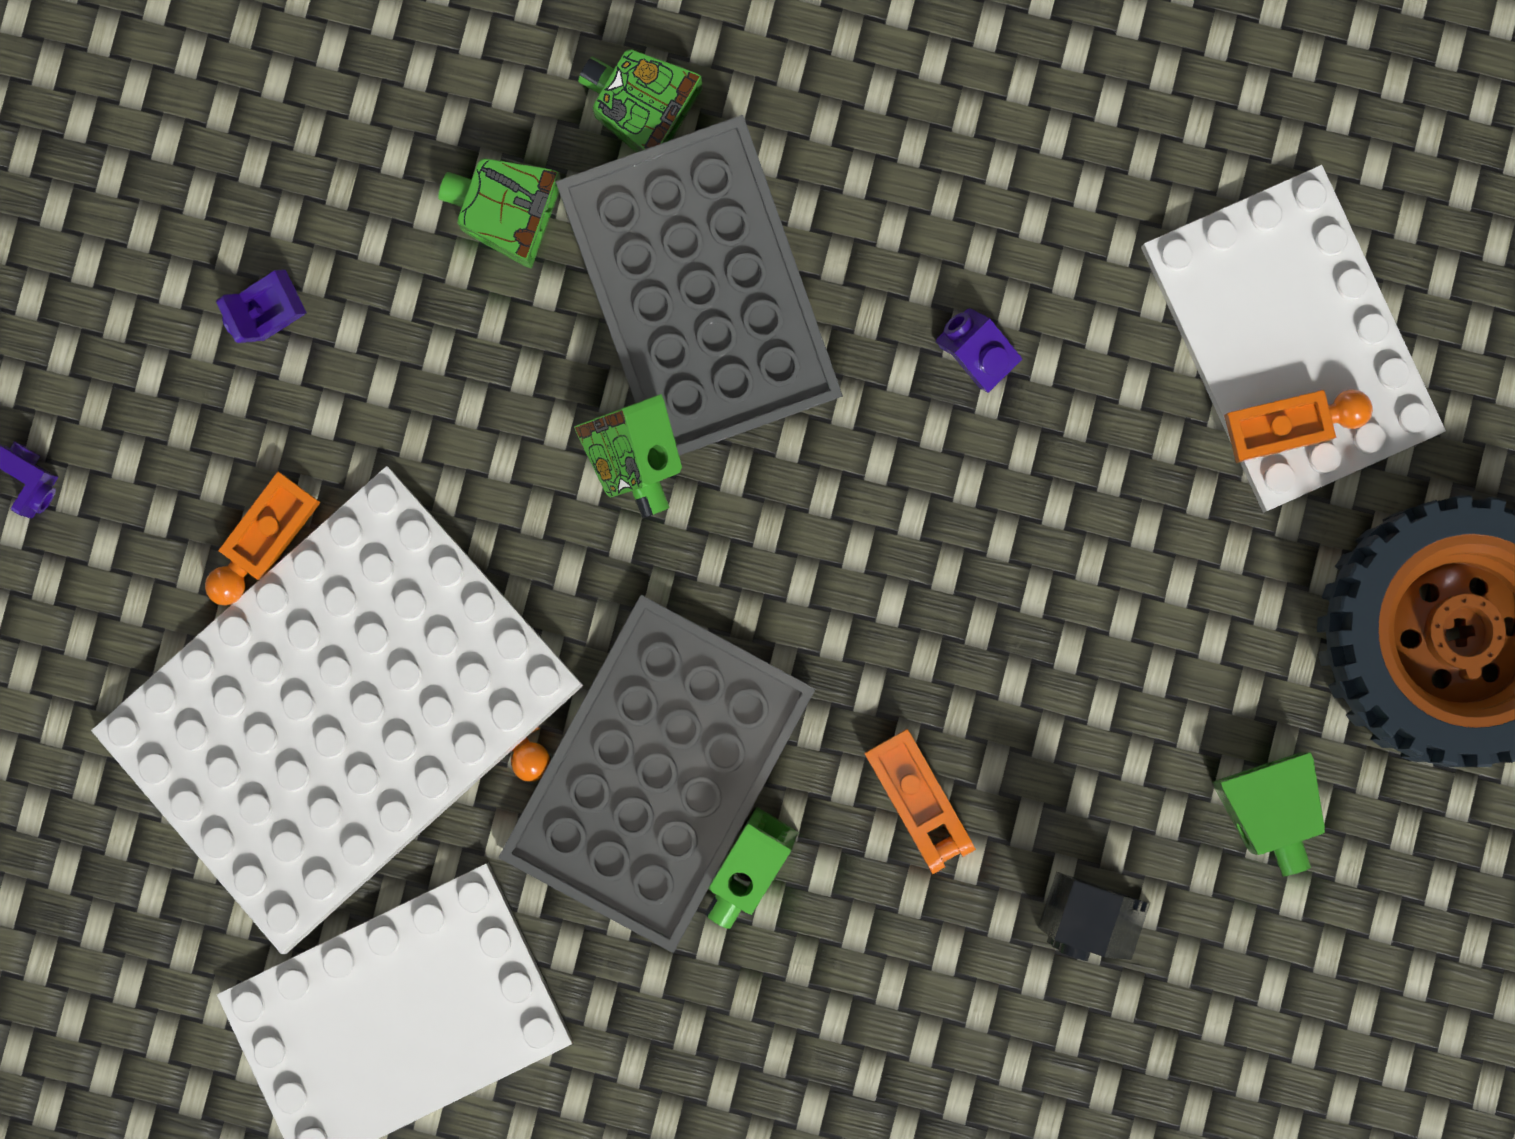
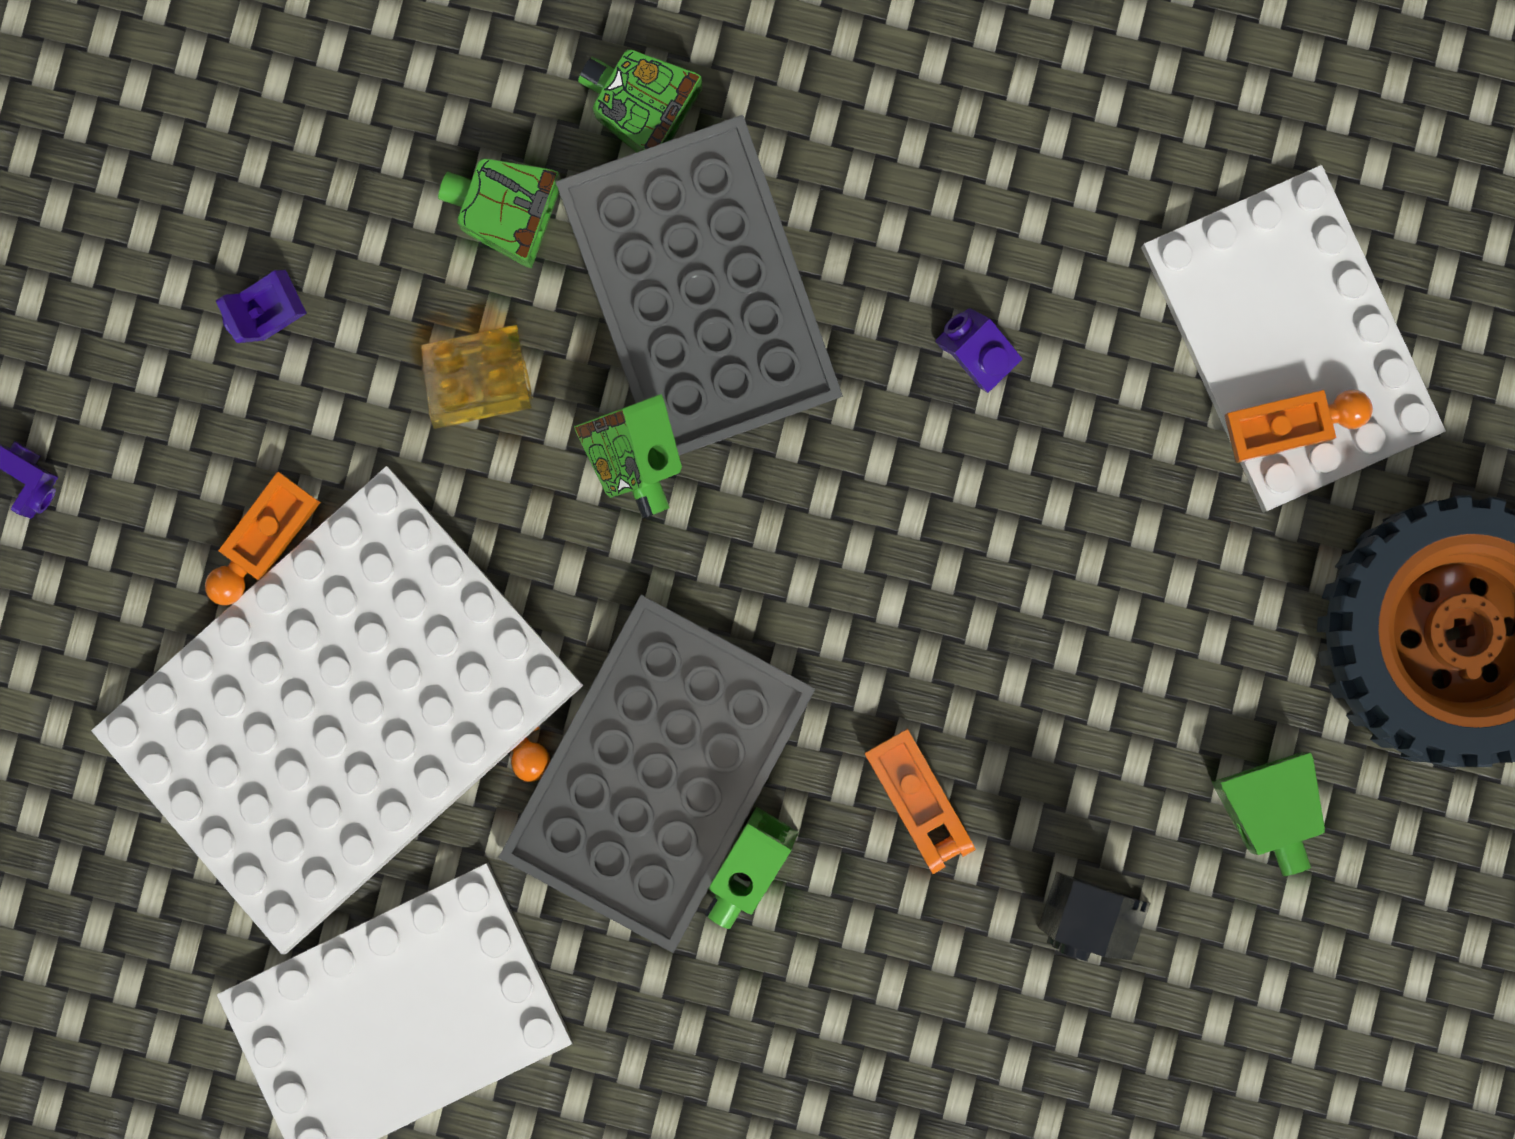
none -> clear yellow plate [421,325,533,429]

